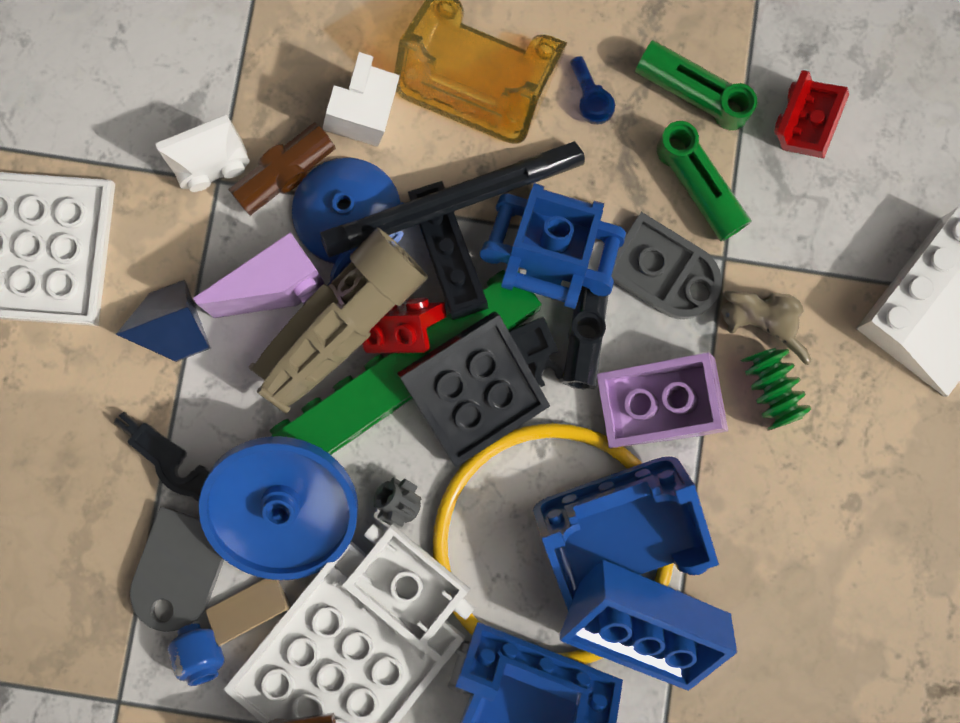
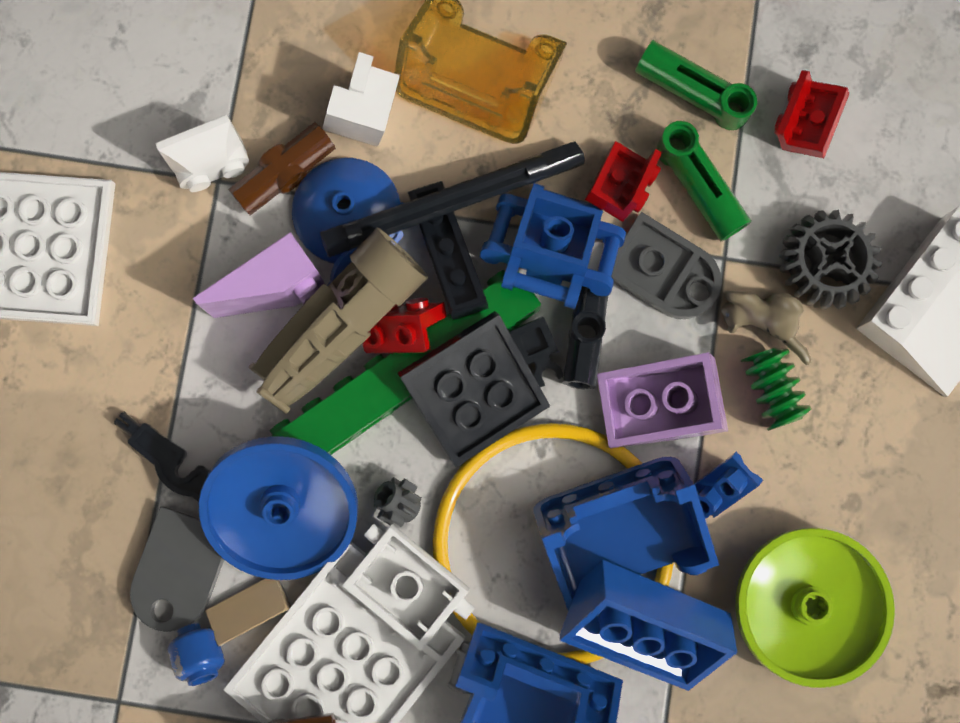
dark blue slope [115,280,211,362] -> none
clear blue plate [570,56,616,125] -> none
none -> red bracket [585,141,662,222]
none -> blue hips [694,451,763,519]
none -> lime dish [735,528,895,688]
none -> dark grey gear [779,209,883,309]

